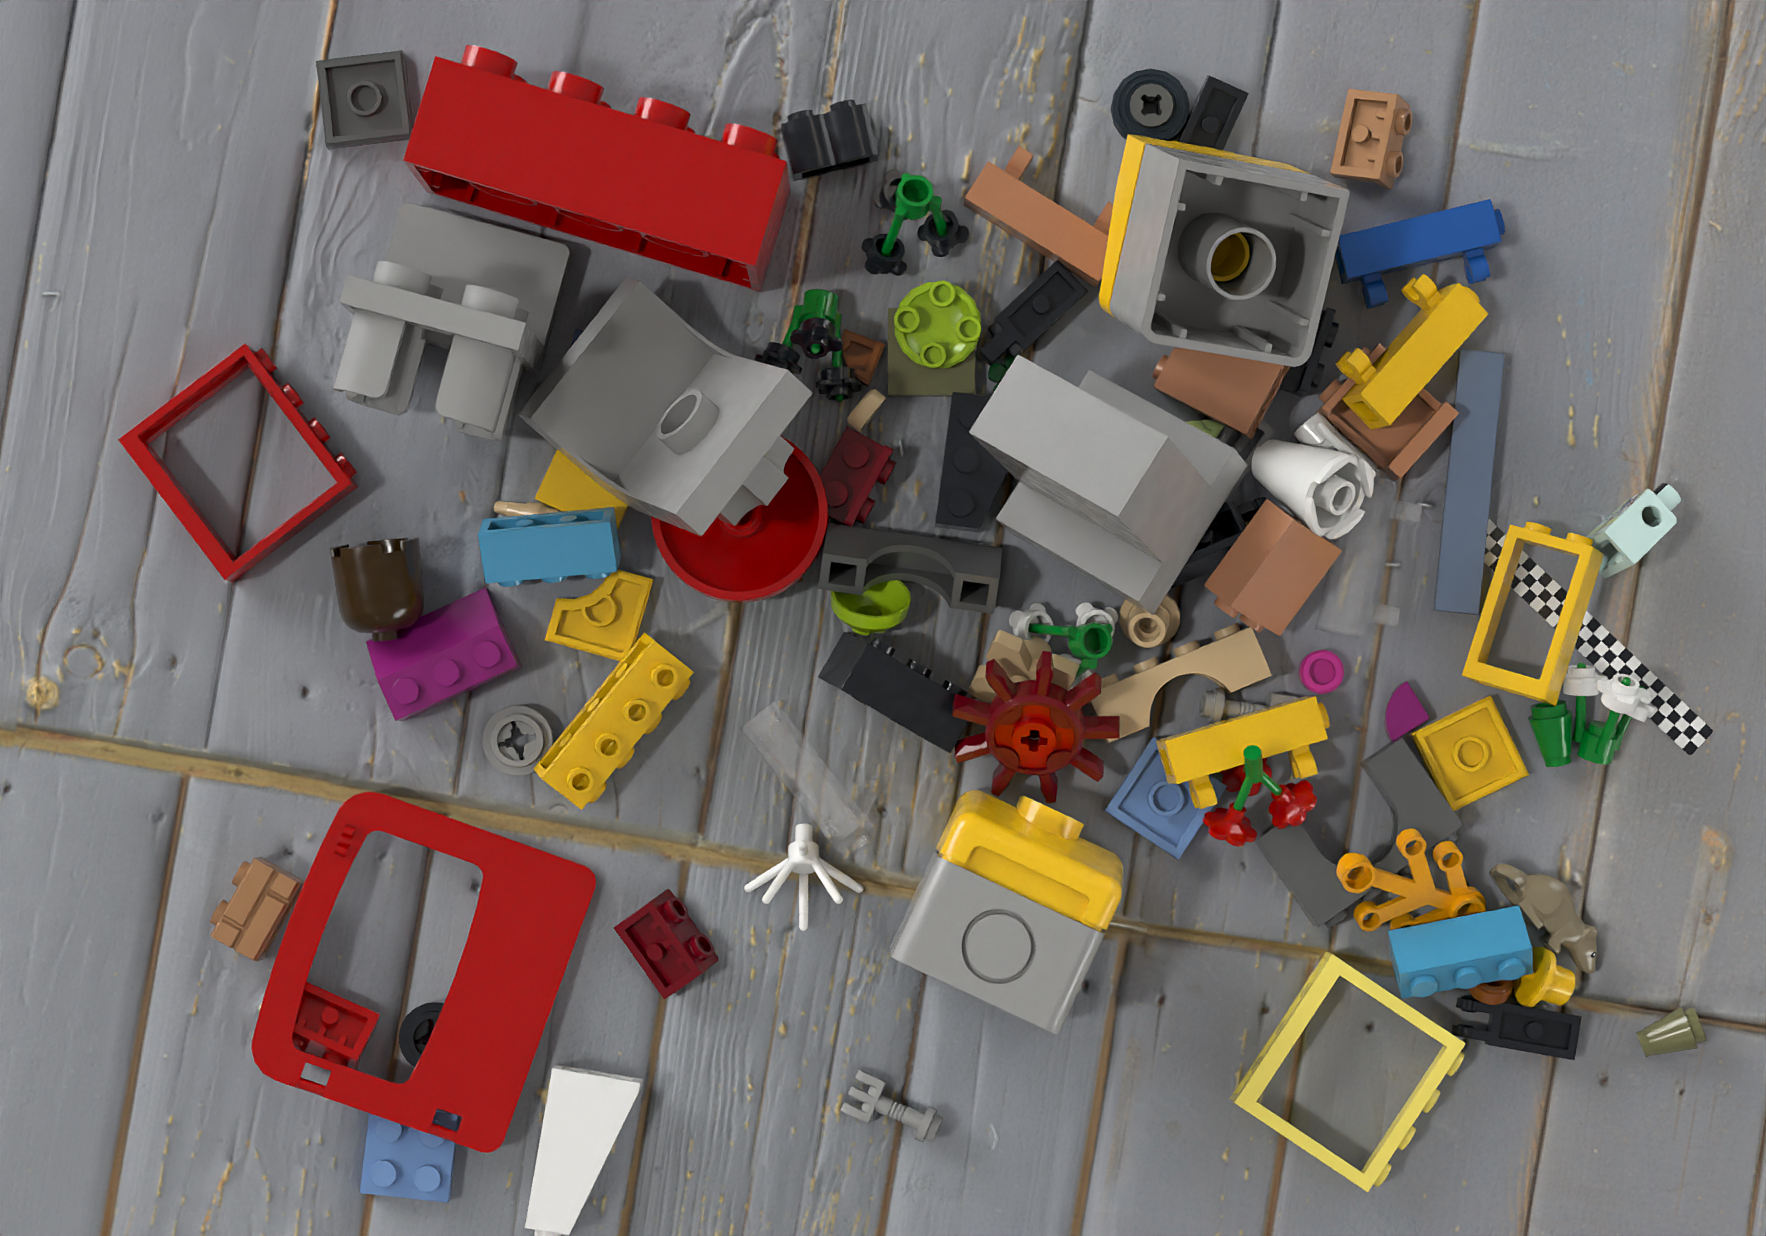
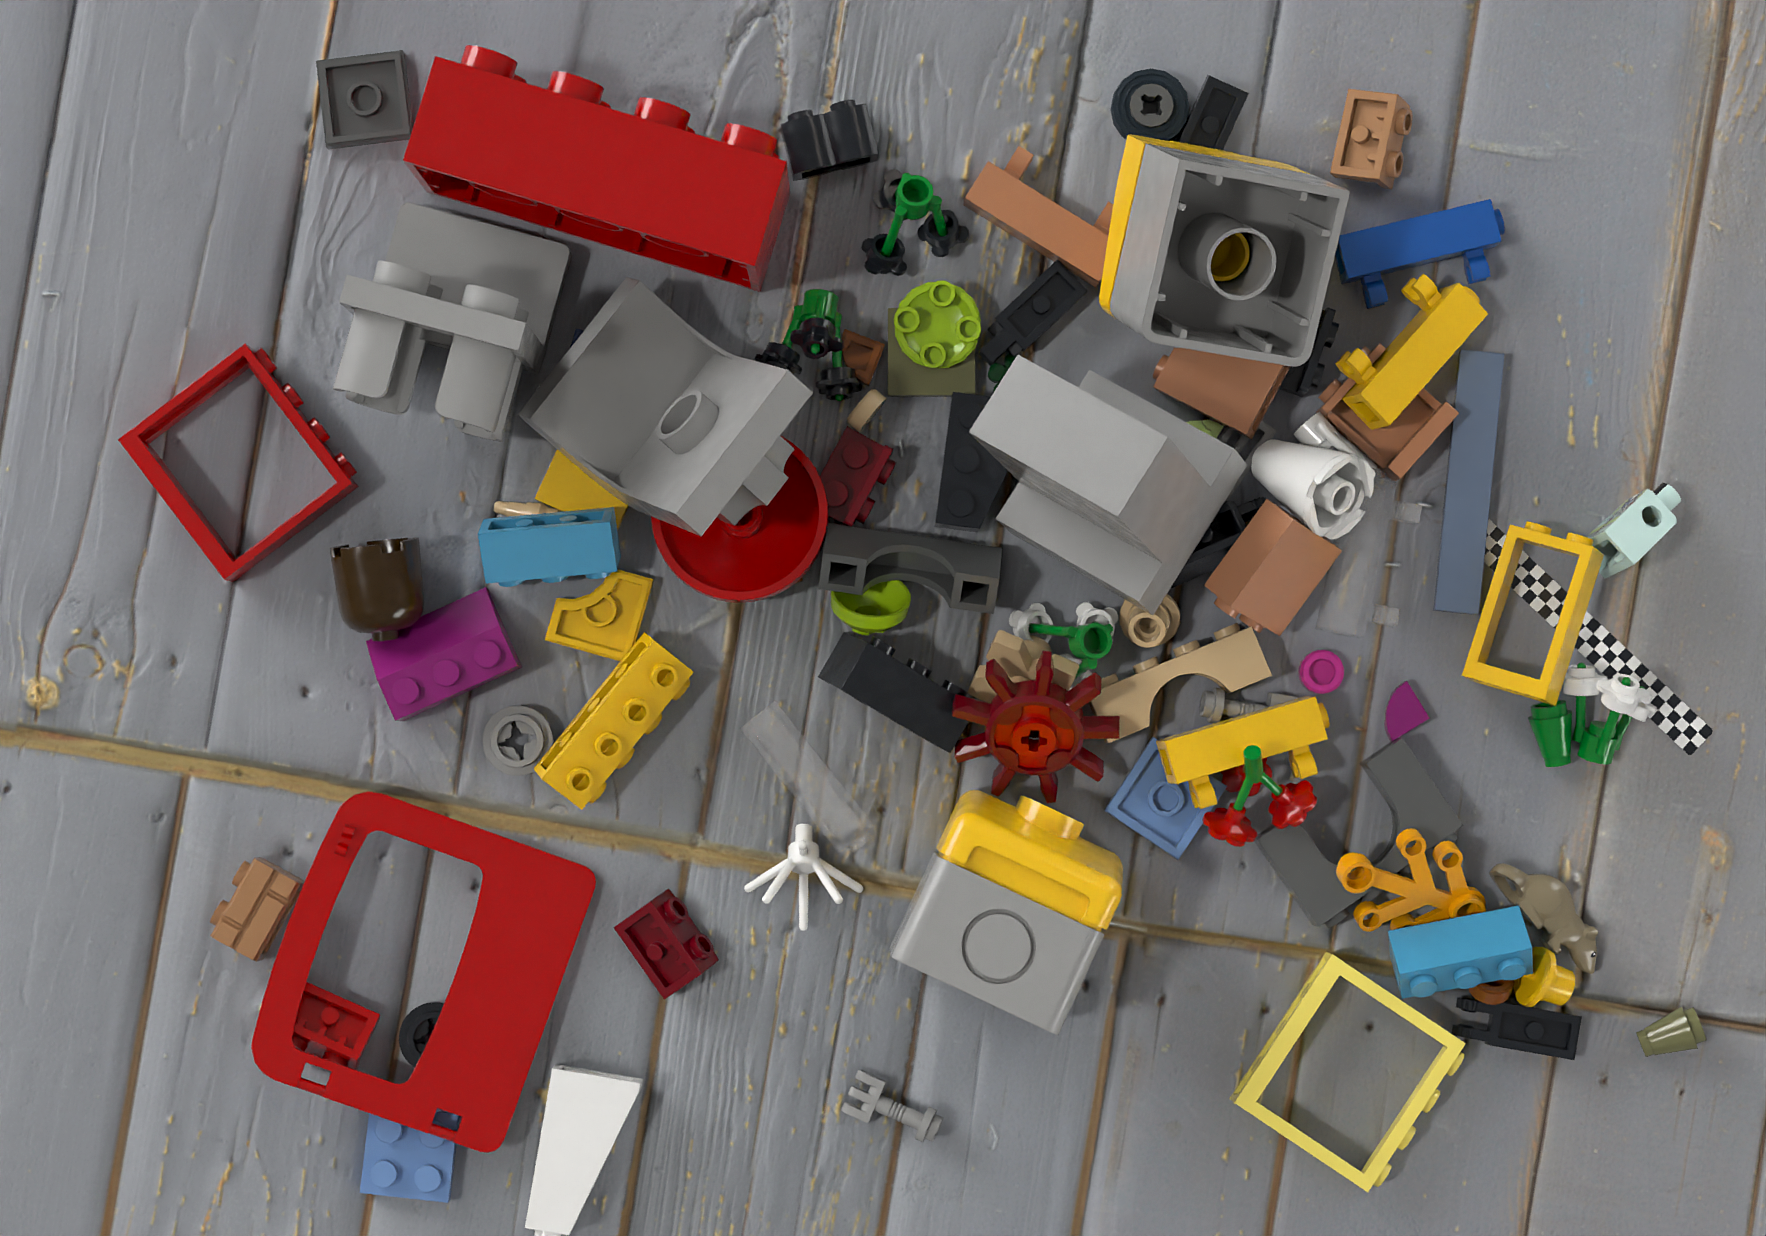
yellow tile [1410,695,1529,811] -> none

